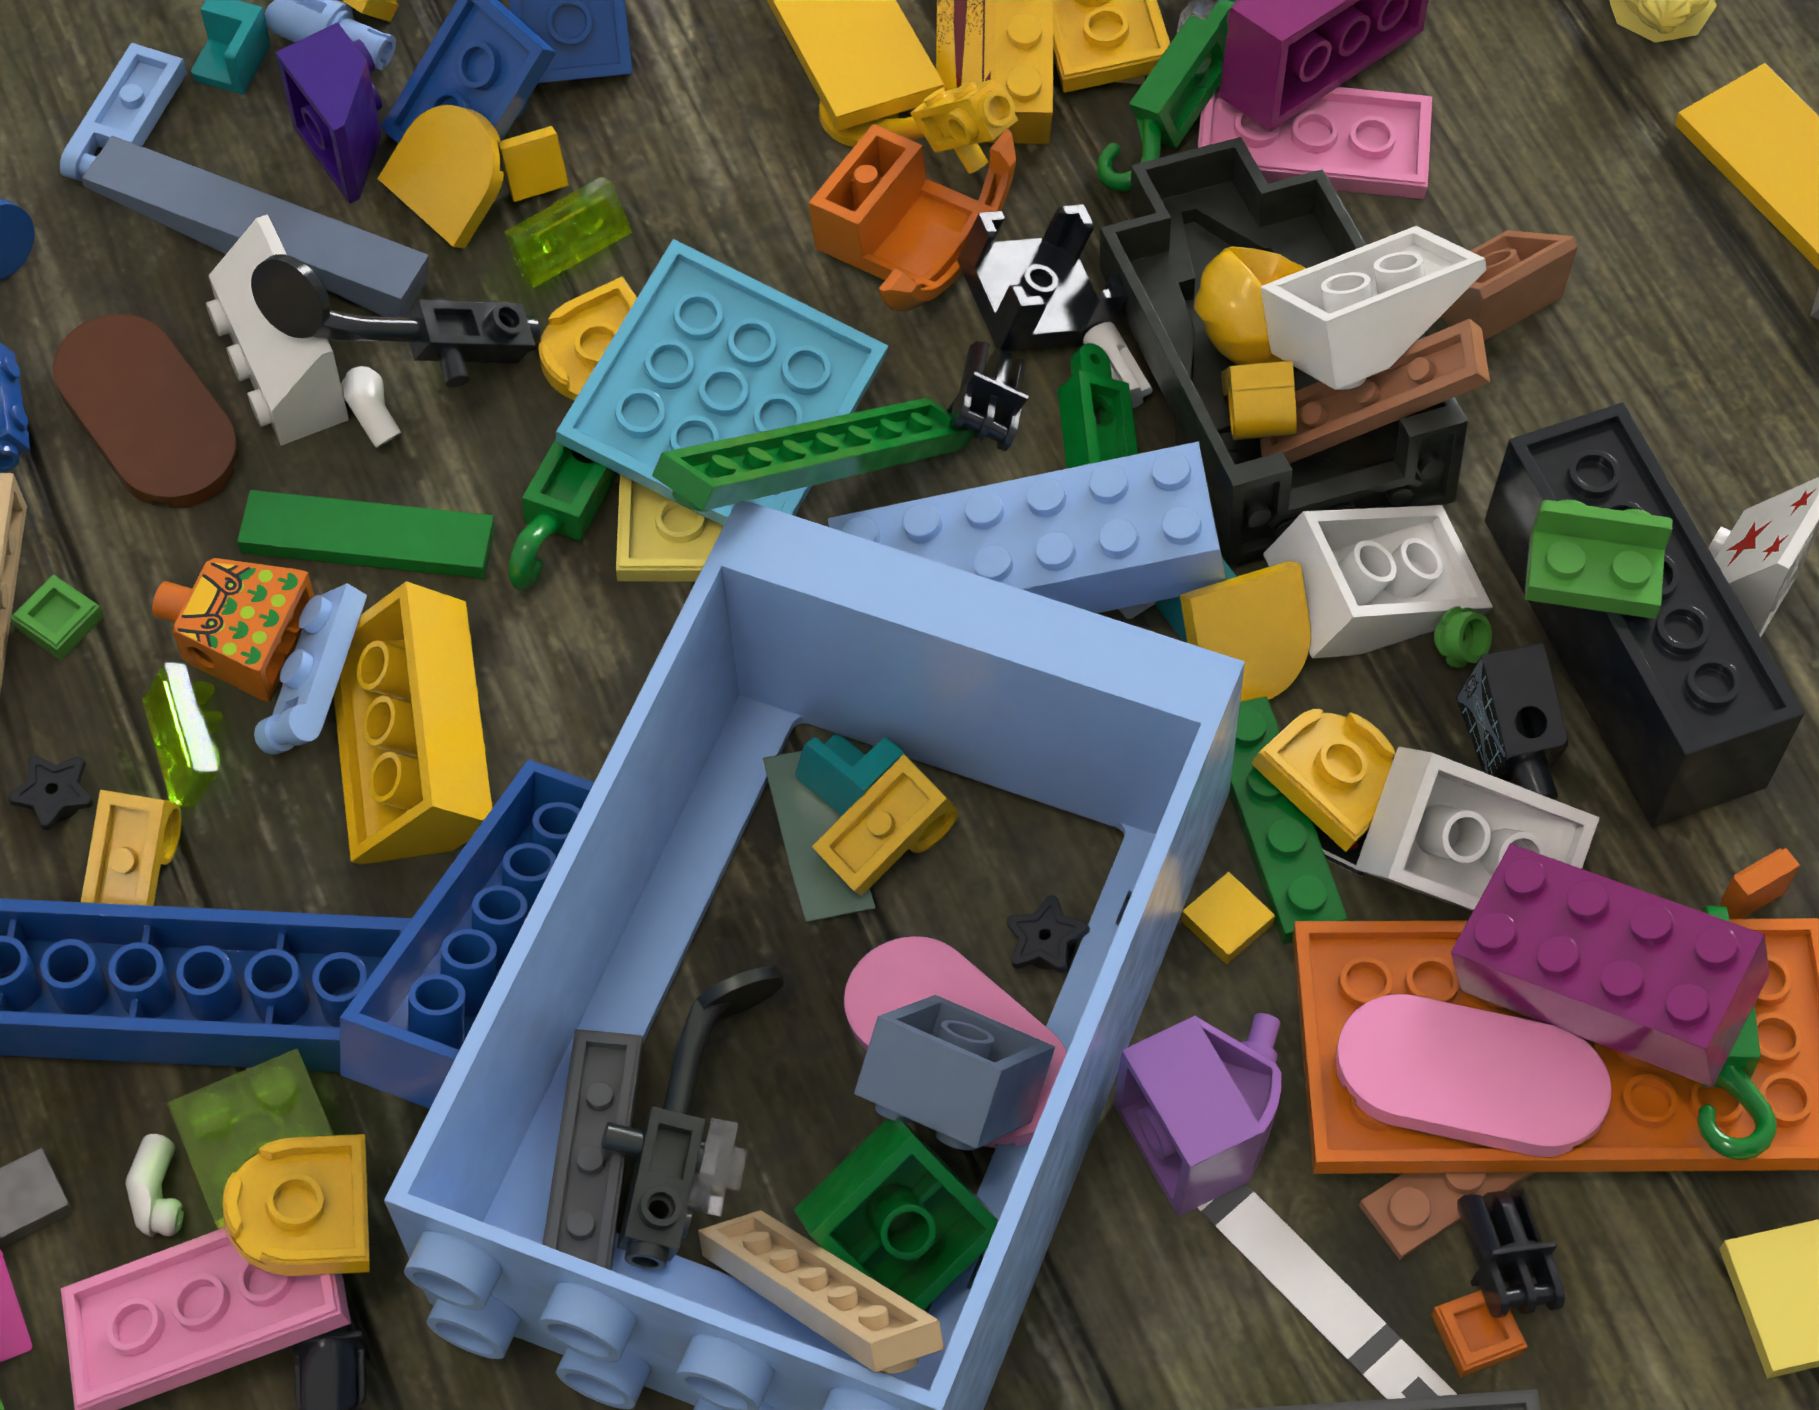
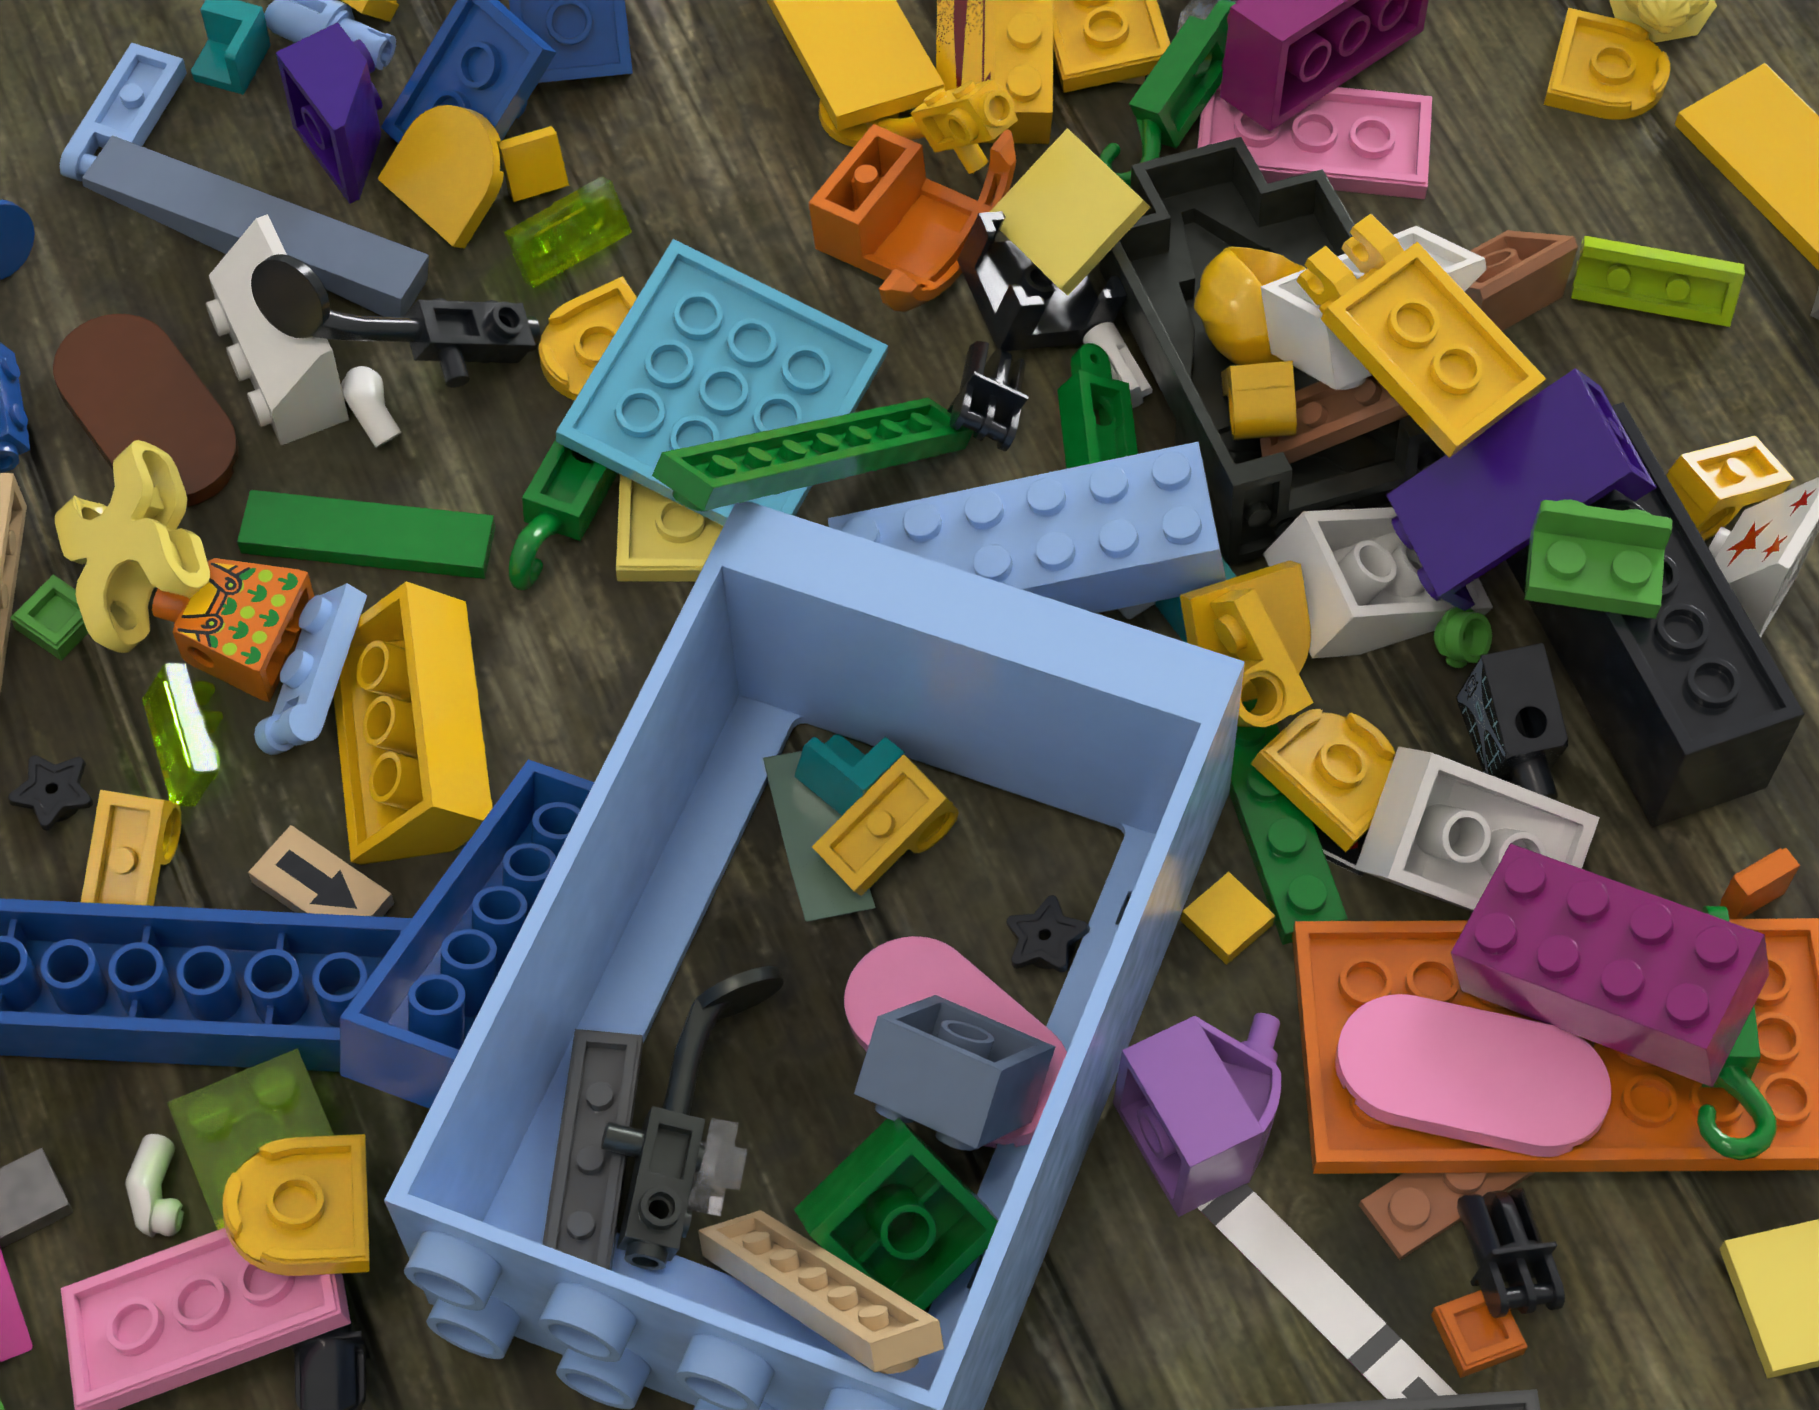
none -> light yellow piece [55,440,210,653]
none -> tan tile [248,825,394,917]
none -> light yellow tile [990,128,1151,295]
none -> yellow plate [1210,589,1314,727]
none -> yellow tile [1296,214,1546,458]
none -> dark purple panel [1387,368,1656,611]
none -> yellow tile [1544,8,1670,120]
none -> lime hinge [1571,236,1745,327]
none -> yellow plate [1666,436,1794,541]

